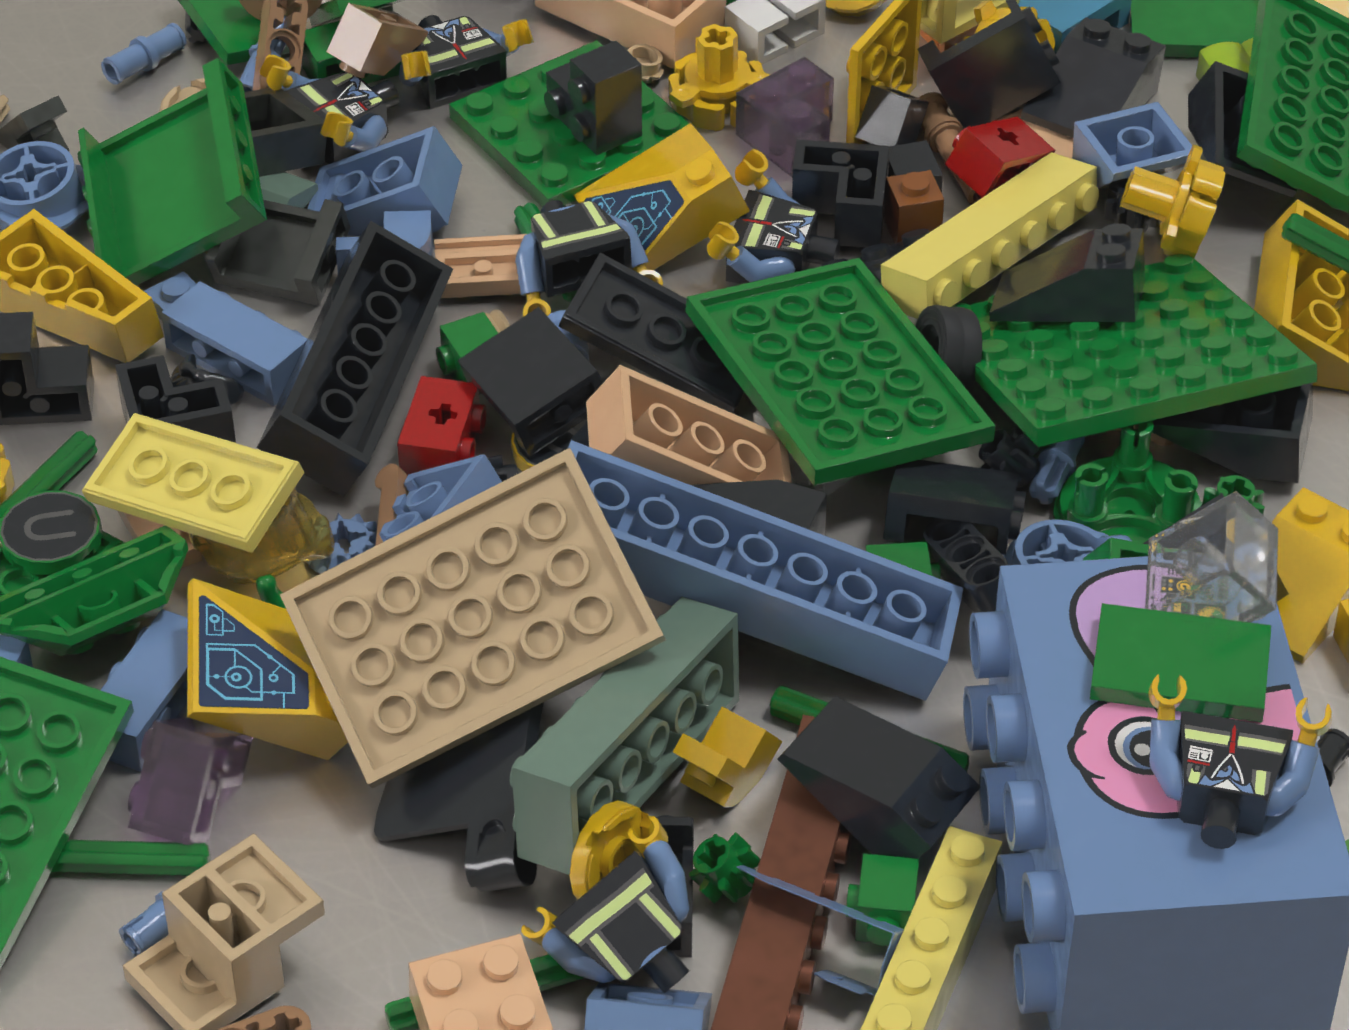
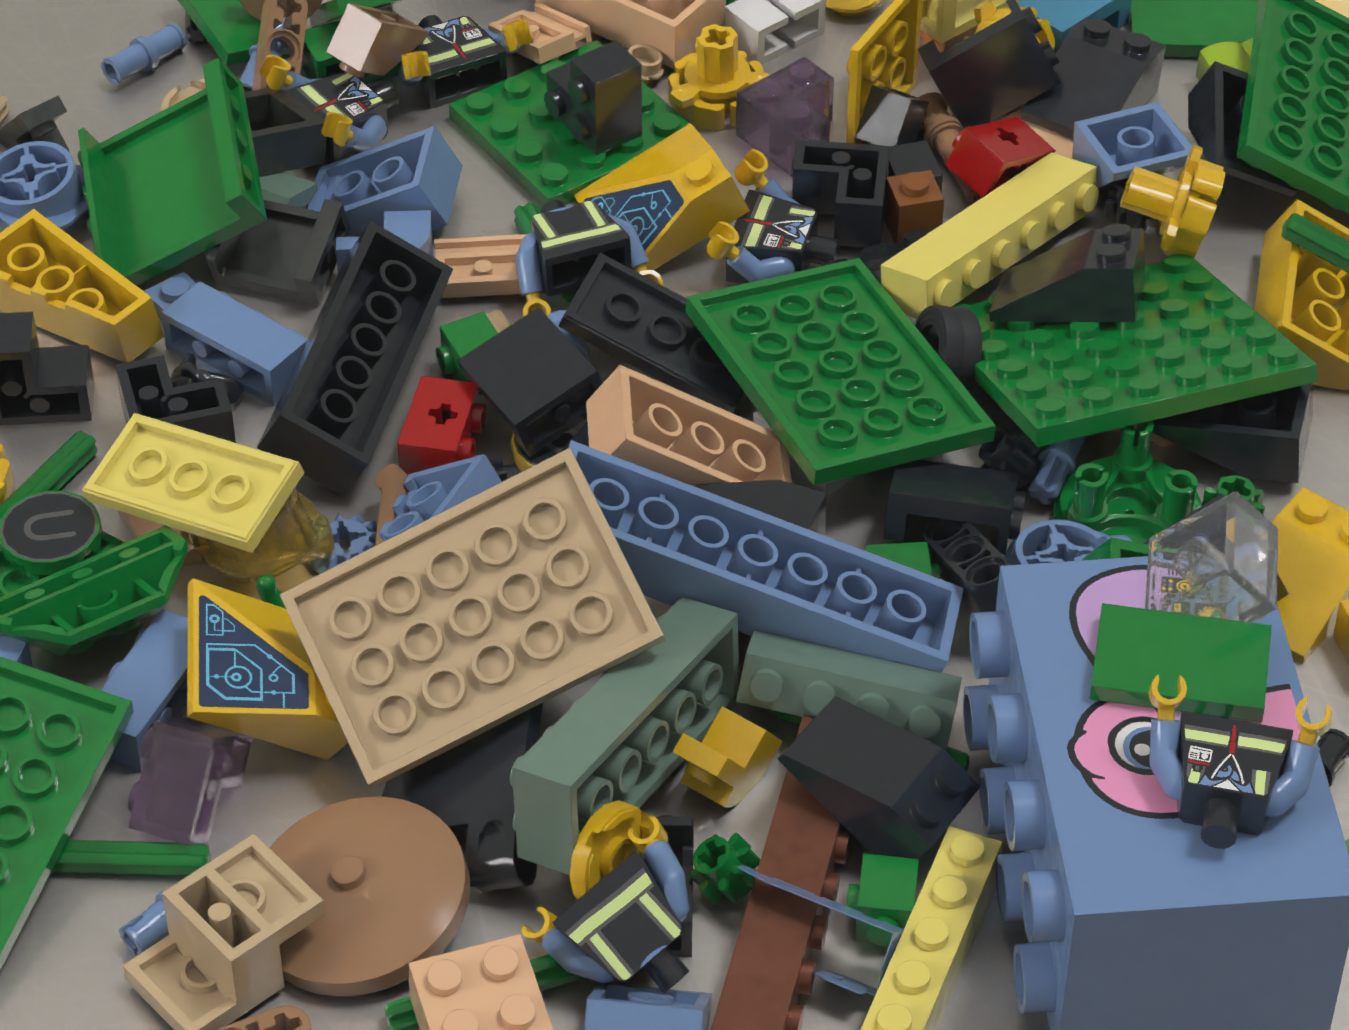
none -> medium nougat dish [269,796,470,996]
none -> light nougat plate [488,2,592,64]
none -> sand green brick [736,630,962,750]

